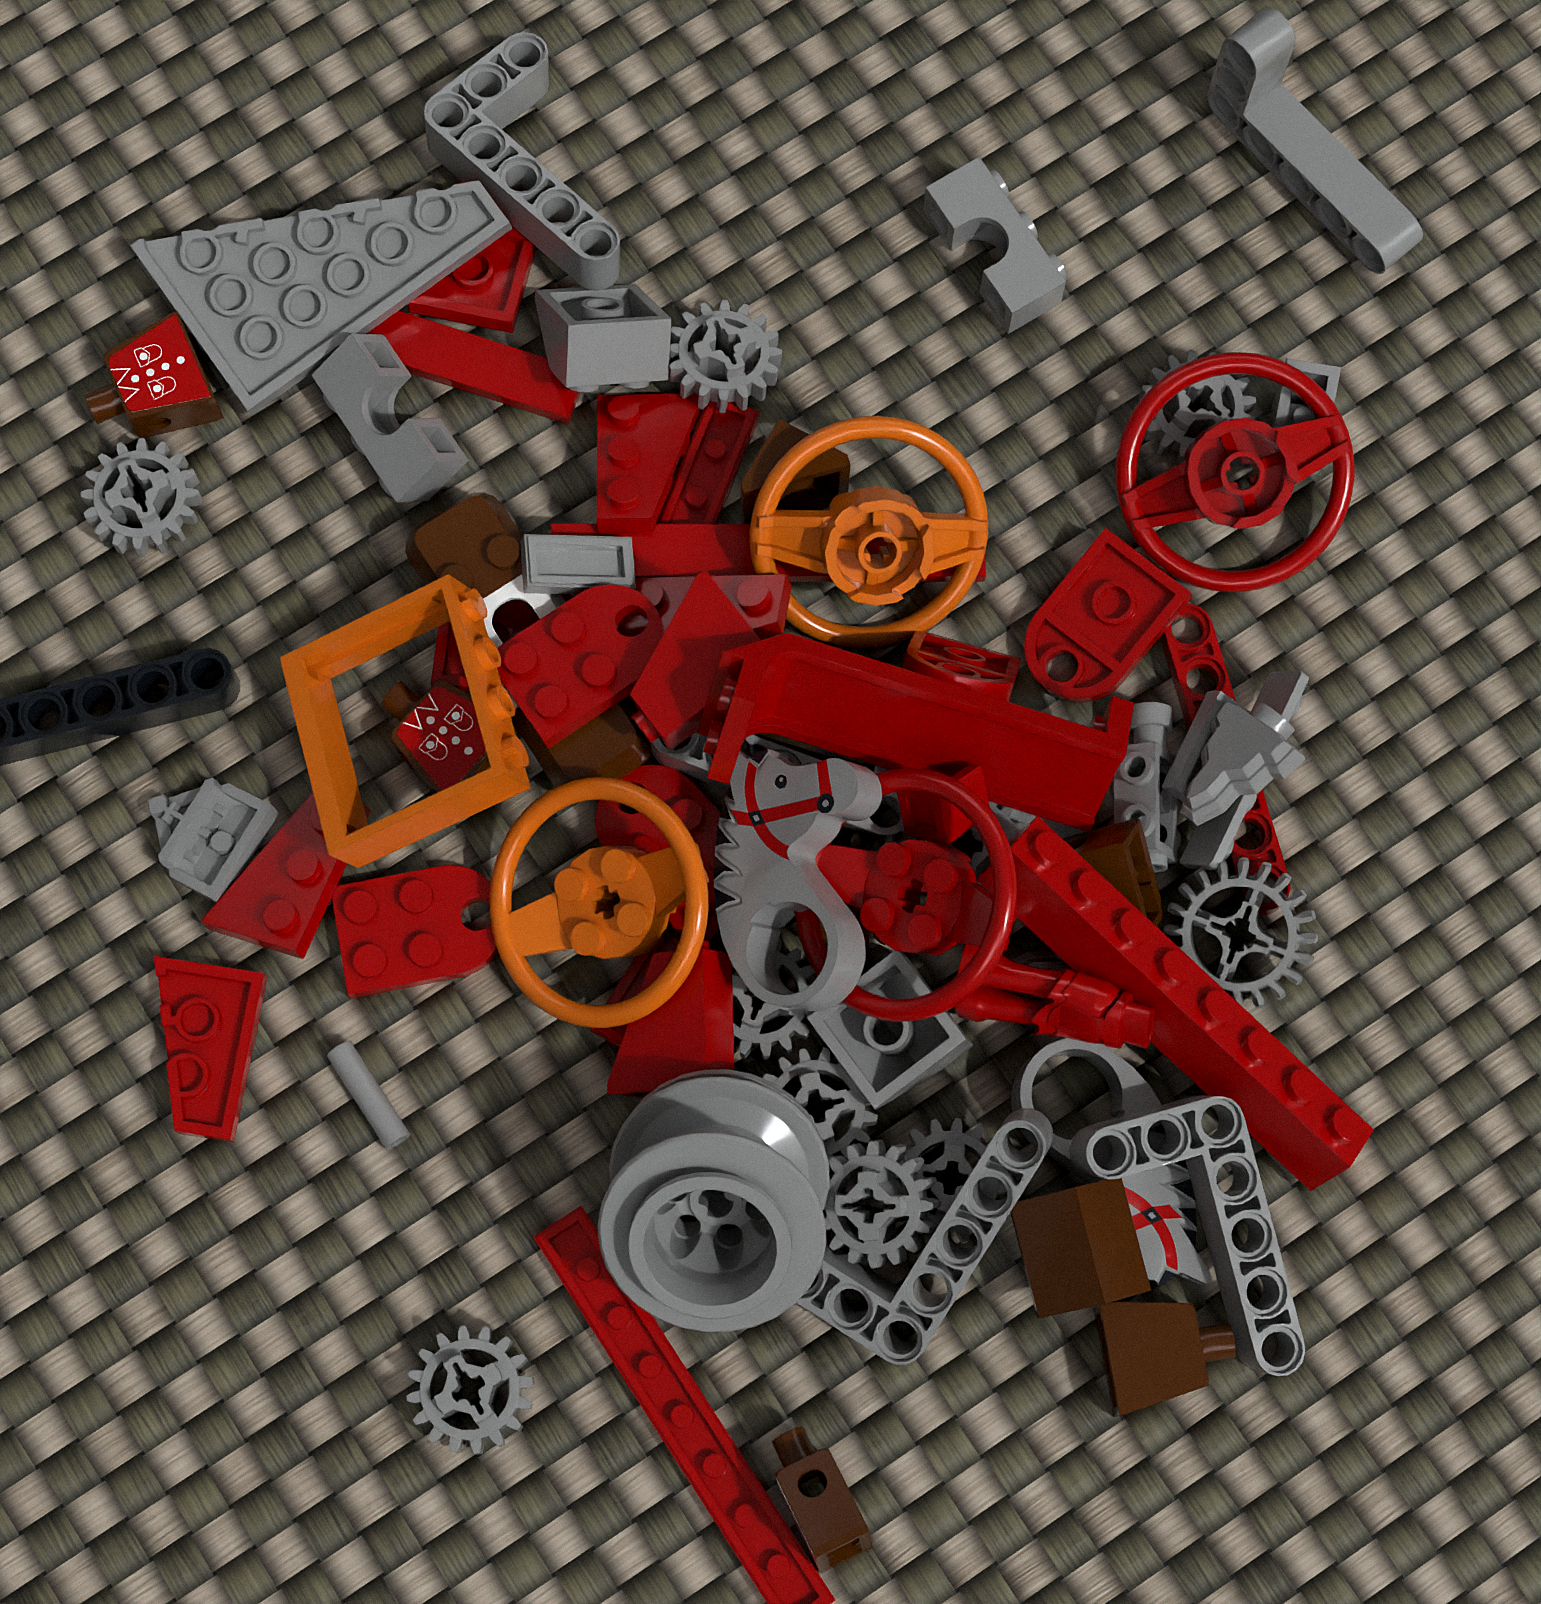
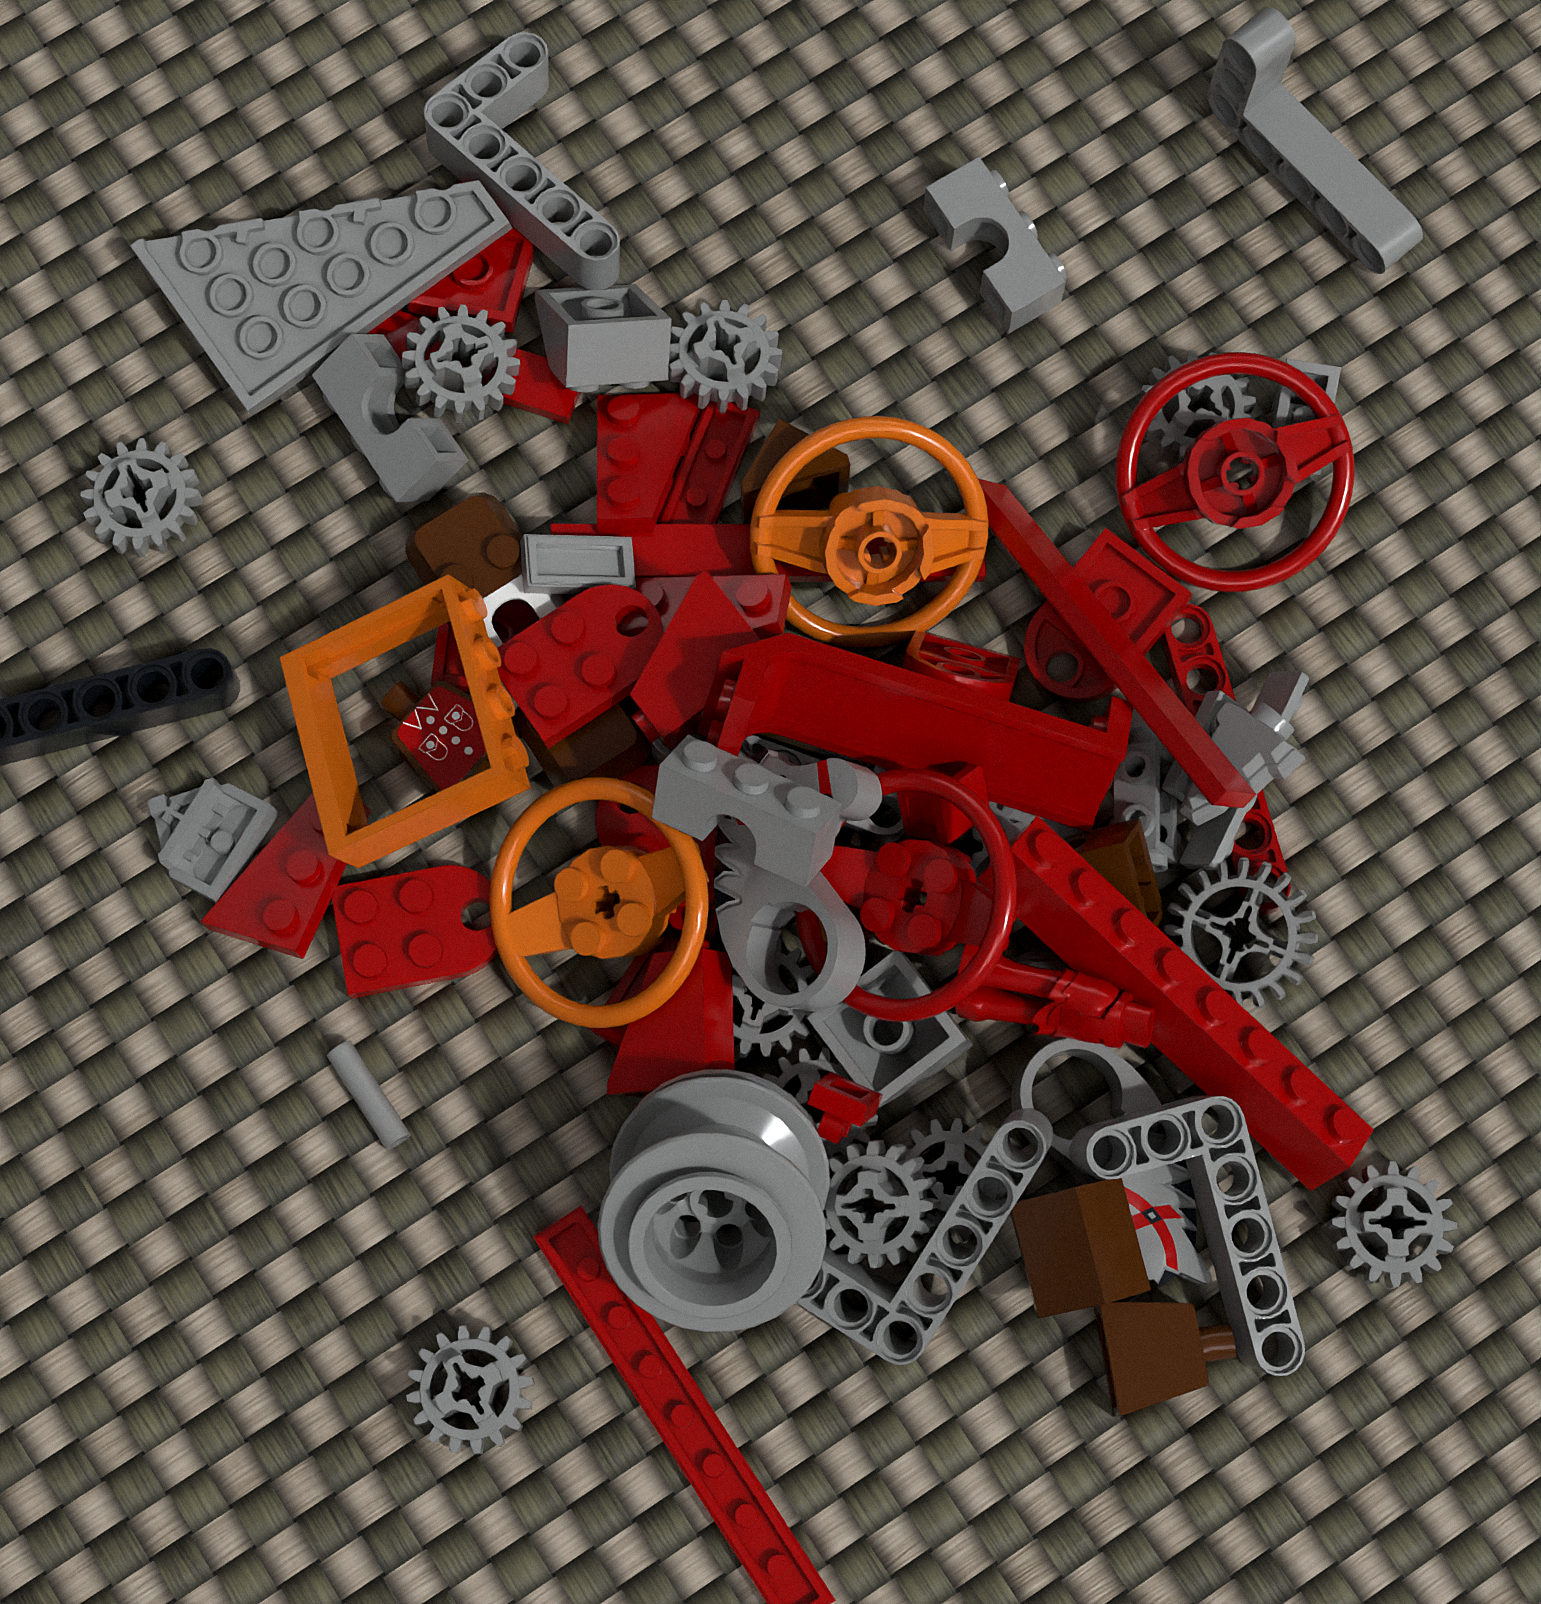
torso [84,311,224,438] -> none
red wing [154,956,268,1143] -> none
reddish brown torso [772,1426,873,1574] -> none
none -> light grey gear [402,304,520,423]
none -> light grey arch [652,735,842,888]
none -> red tile [807,1072,883,1144]
none -> red tile [978,479,1256,808]
none -> light grey gear [1327,1161,1457,1289]

